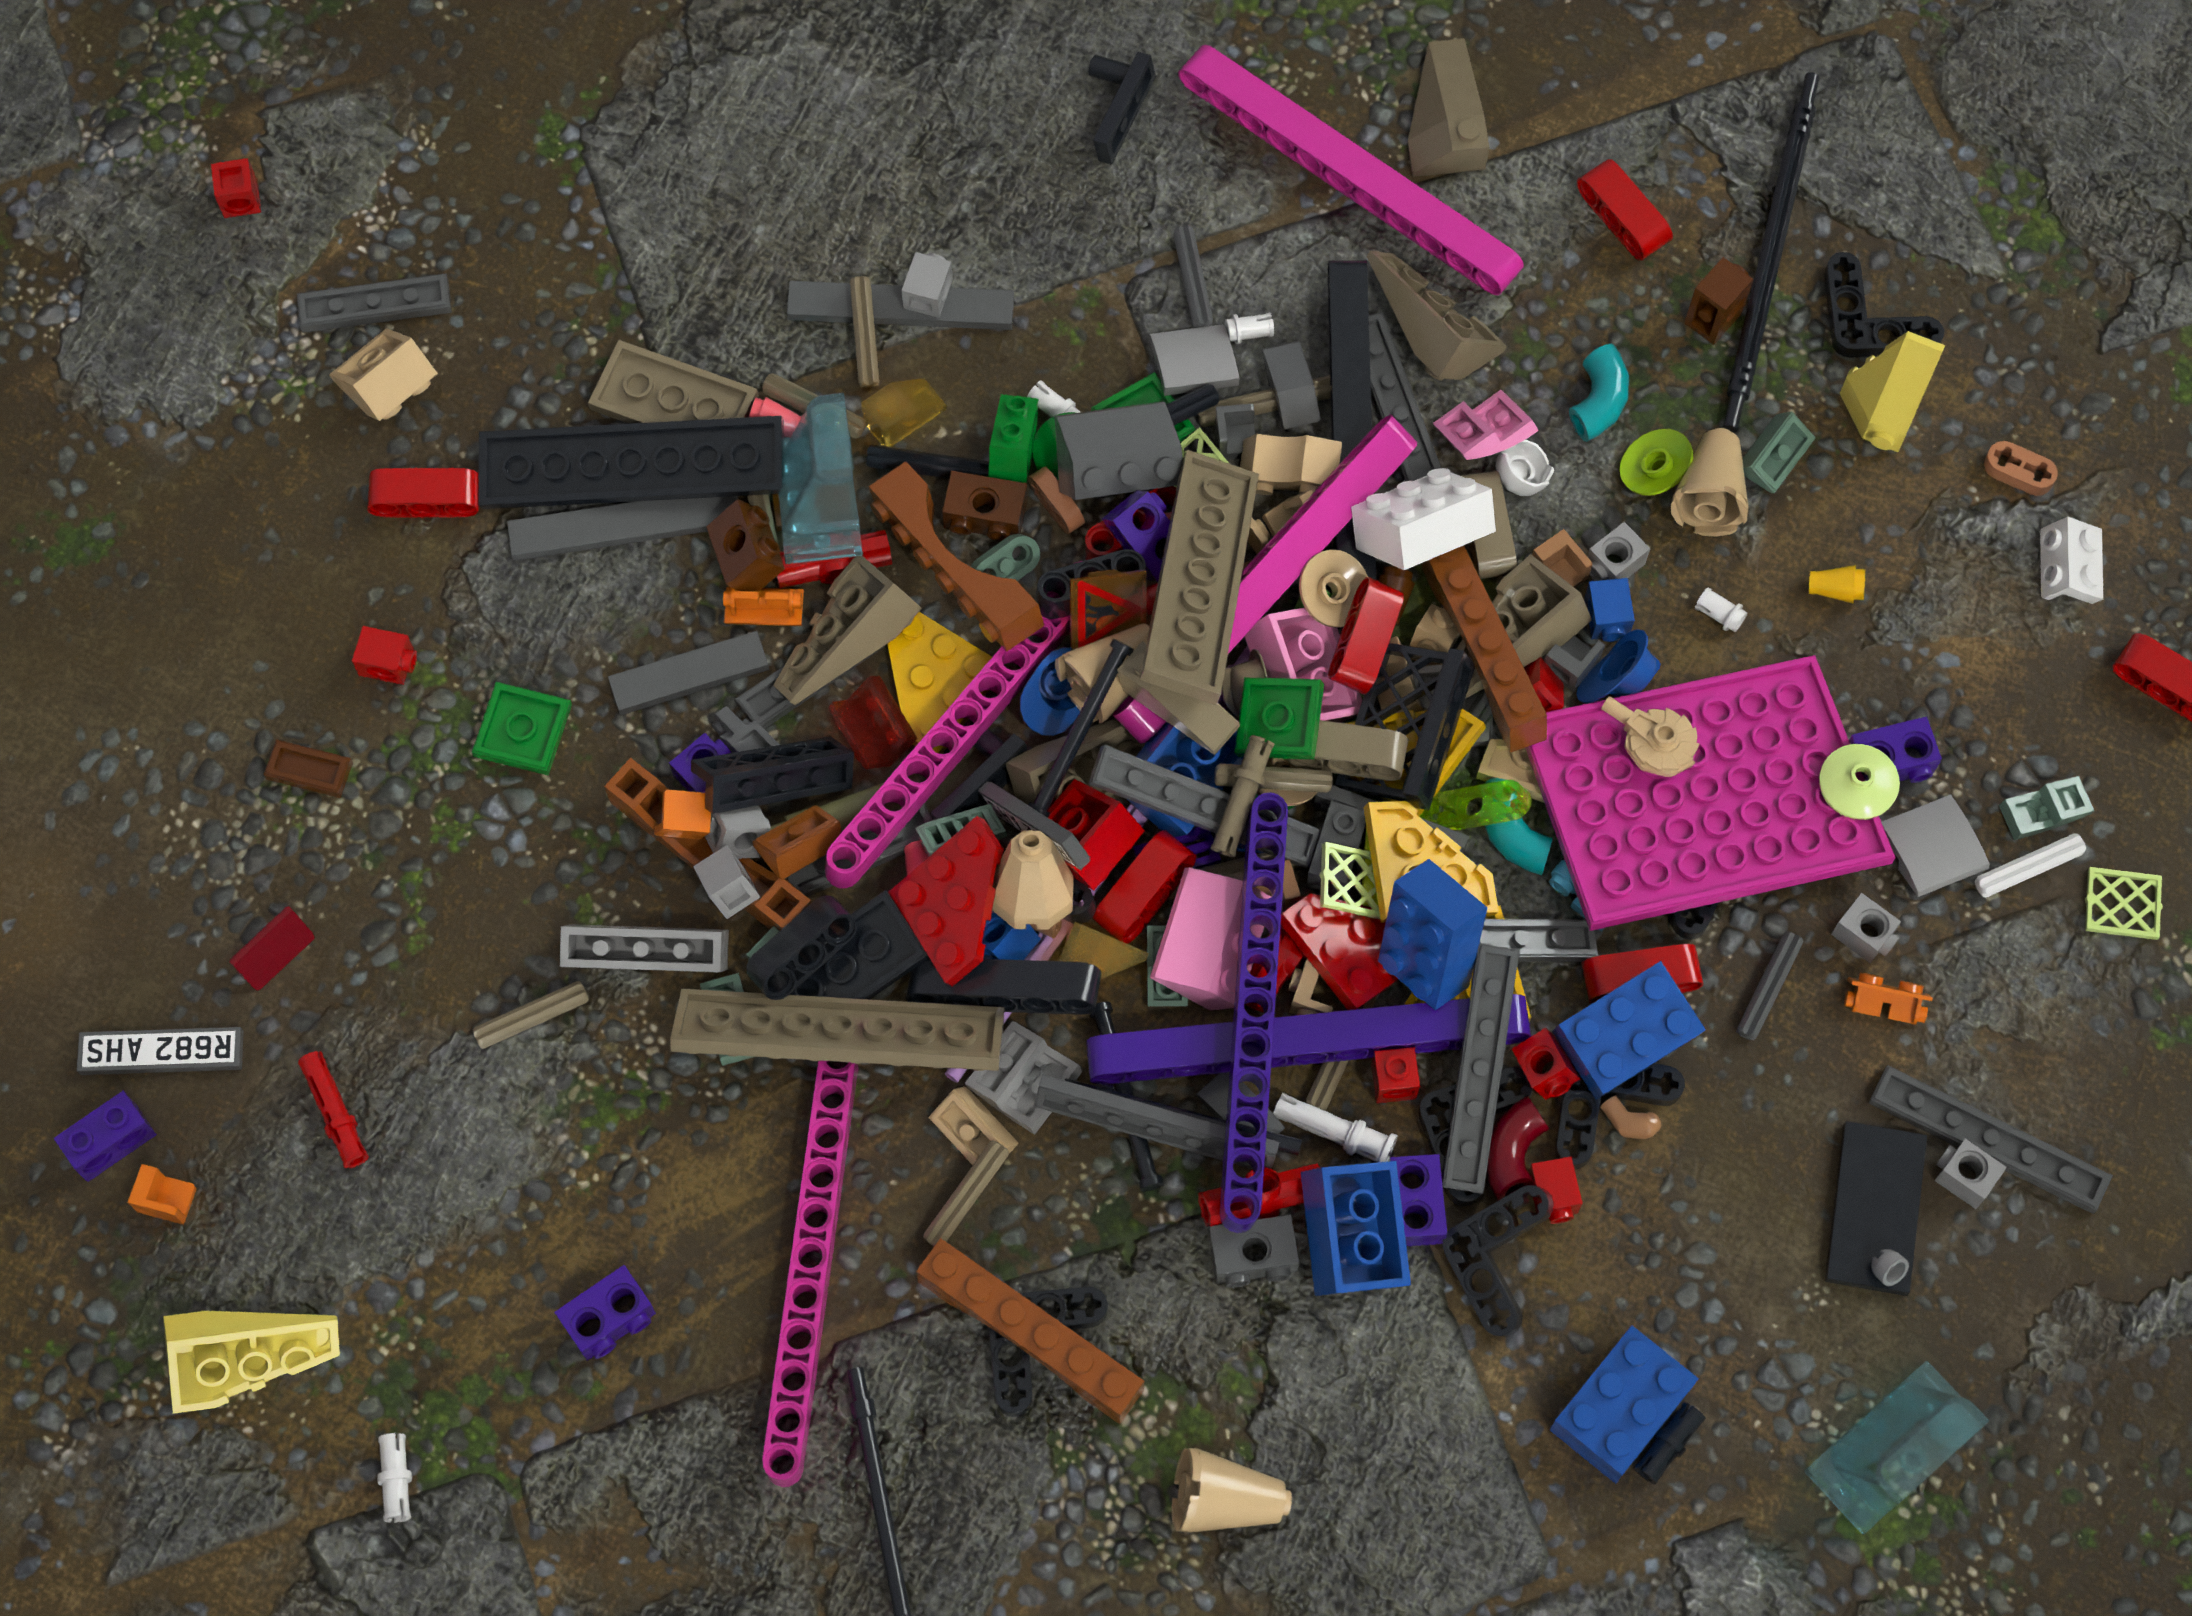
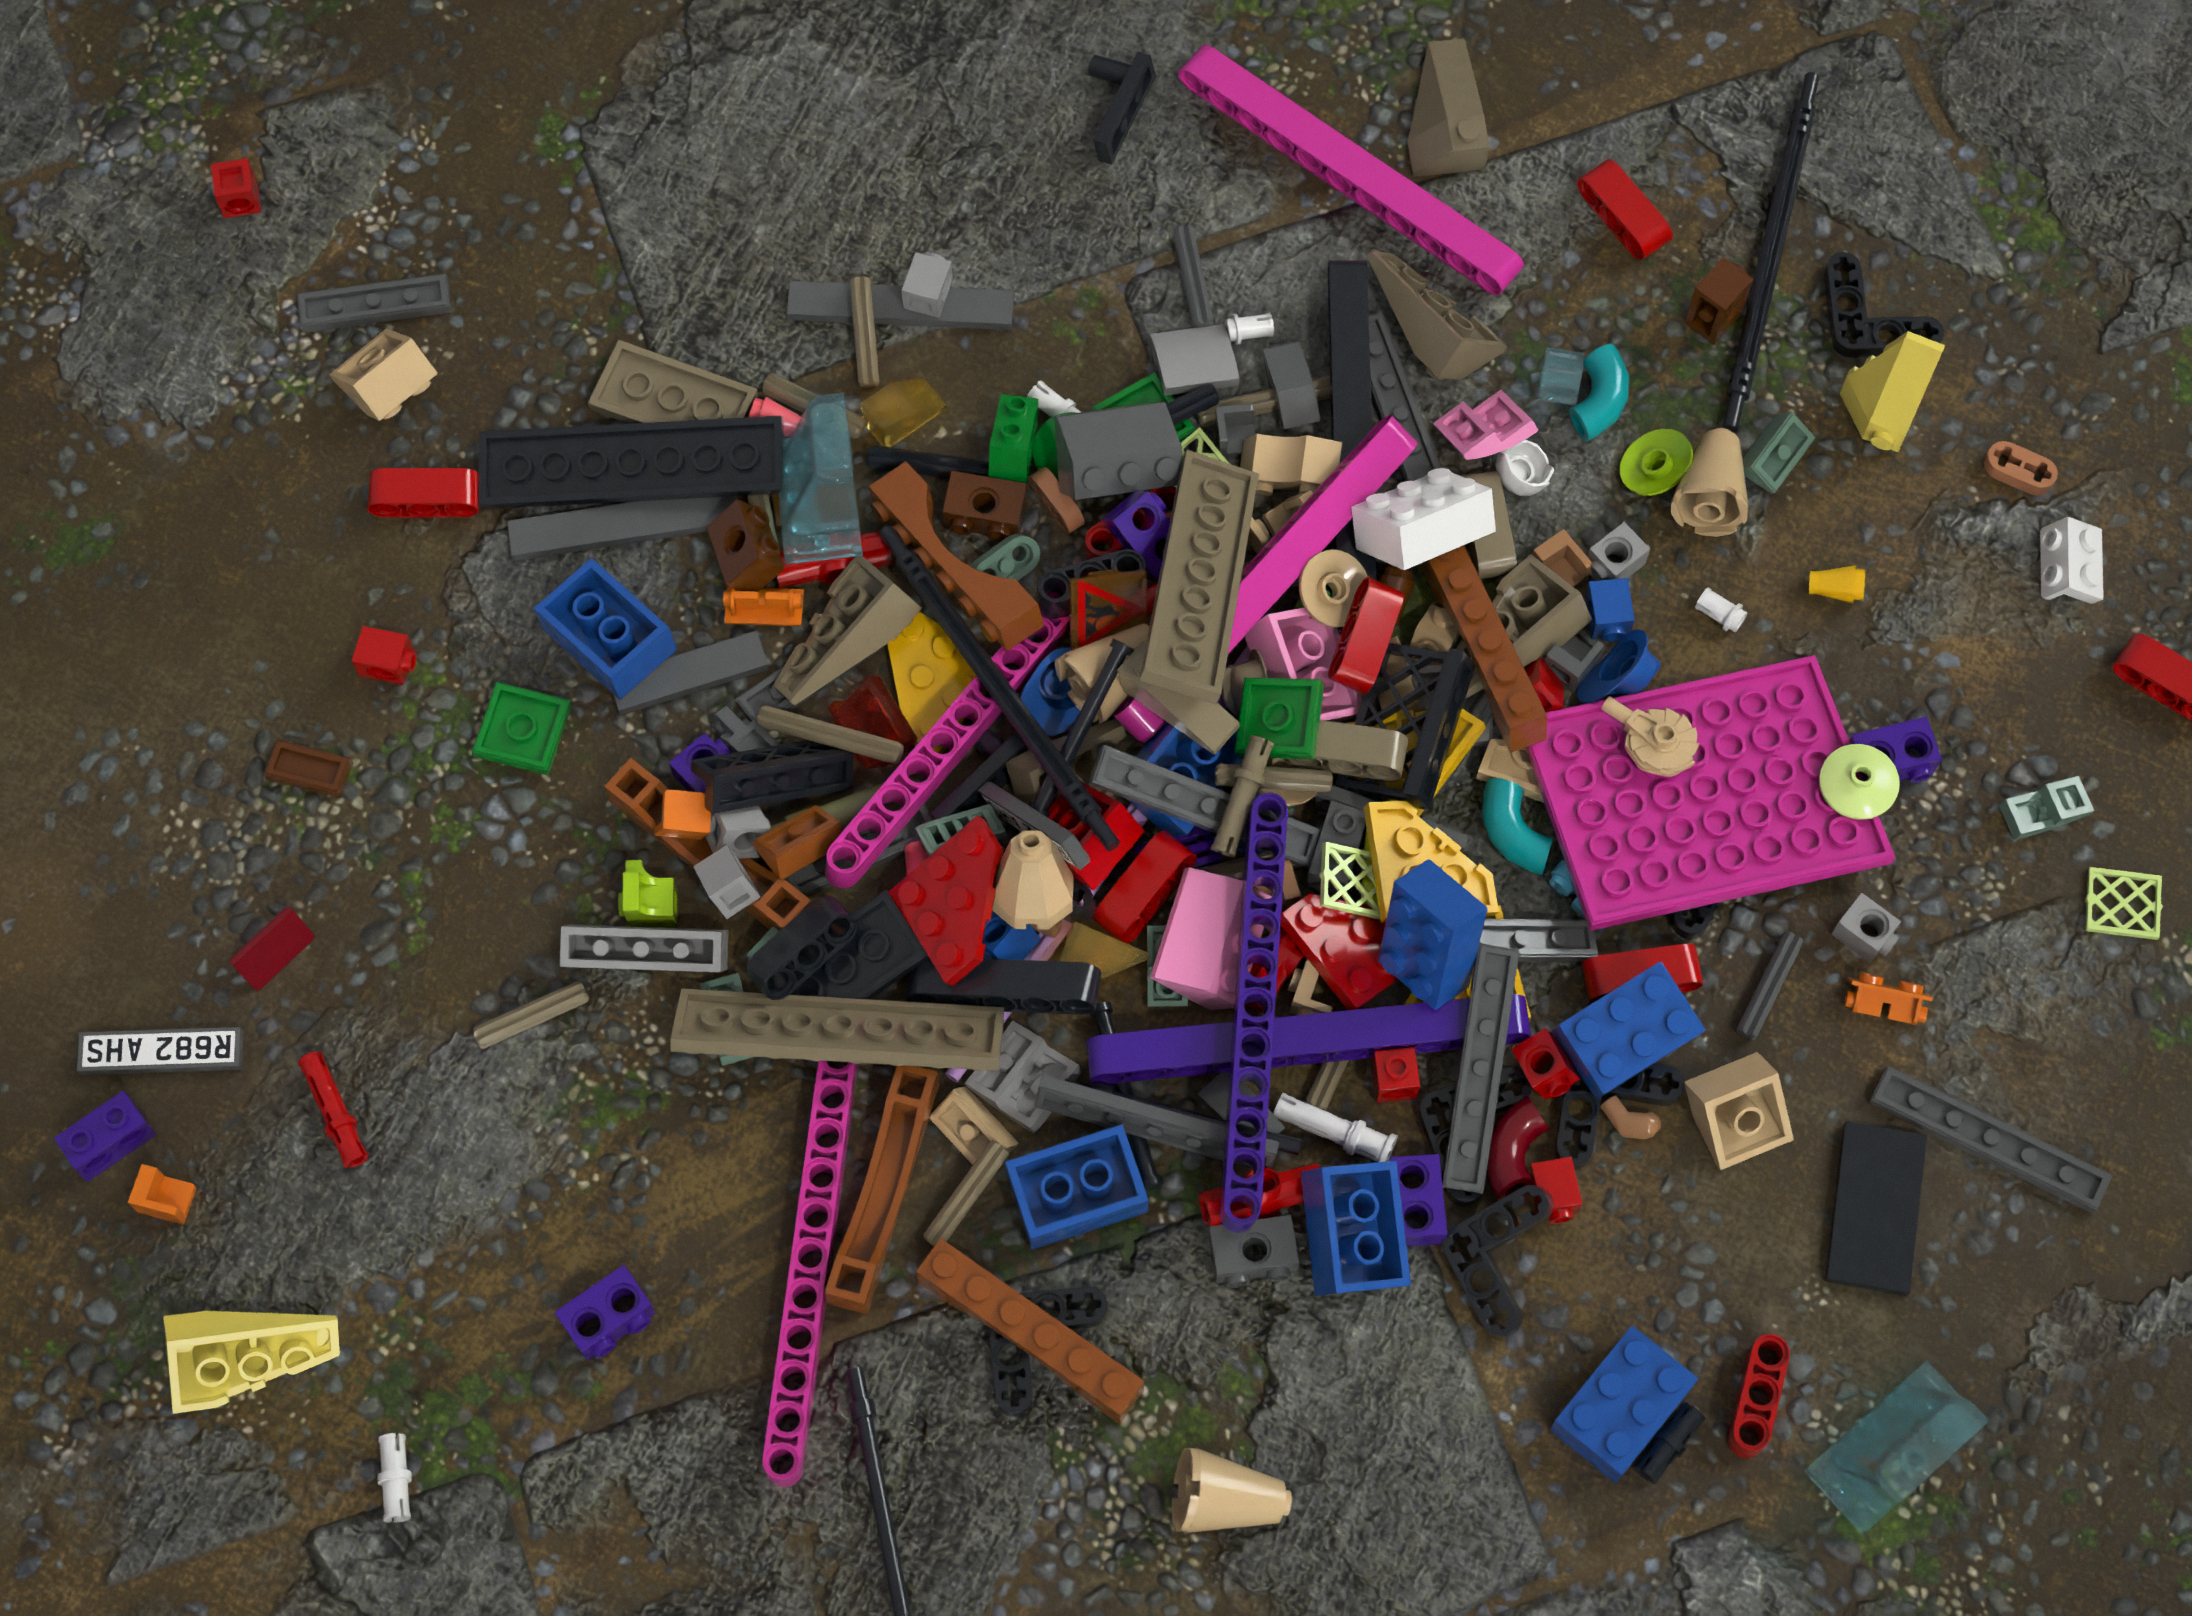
clear neon green beam [1420,780,1531,831] -> none
light grey hinge [1871,1249,1909,1286] -> none
light grey slope [1882,794,1990,897] -> none
light grey brick [1935,1139,2007,1209] -> none
white axle [1974,833,2086,898] -> none
none -> blue brick [534,558,677,700]
none -> lime brick [618,860,678,928]
none -> dark tan axle [757,705,904,764]
none -> dark orange arch [825,1065,939,1315]
none -> black axle [879,526,1120,851]
none -> blue brick [1005,1124,1149,1250]
none -> clear light blue brick [1538,347,1584,406]
none -> tan slope [1684,1052,1794,1170]
none -> red beam [1727,1334,1790,1459]

